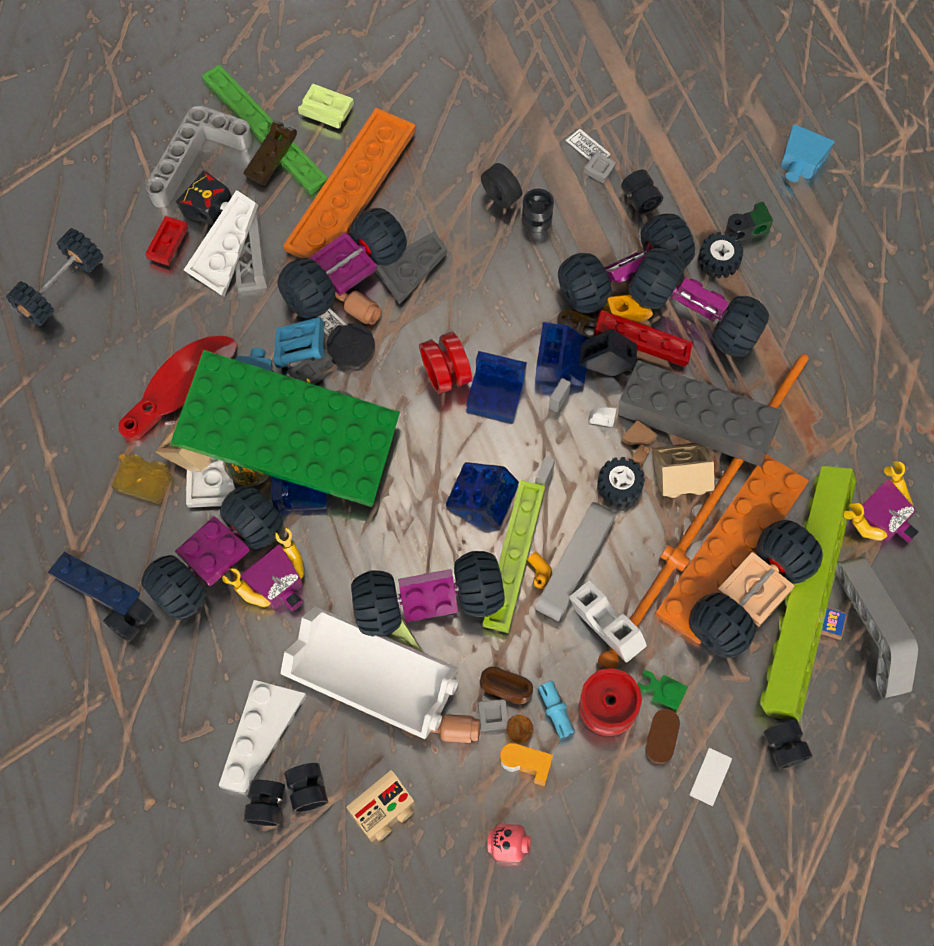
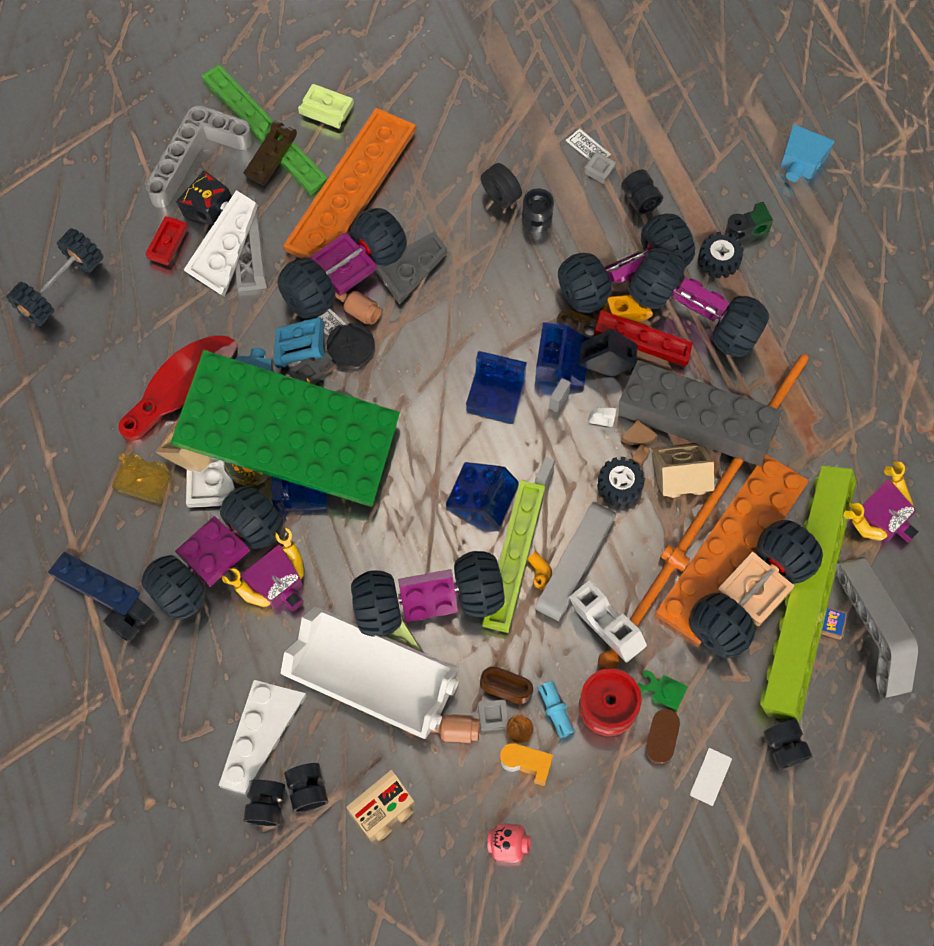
red wheel [419,331,472,395] -> none

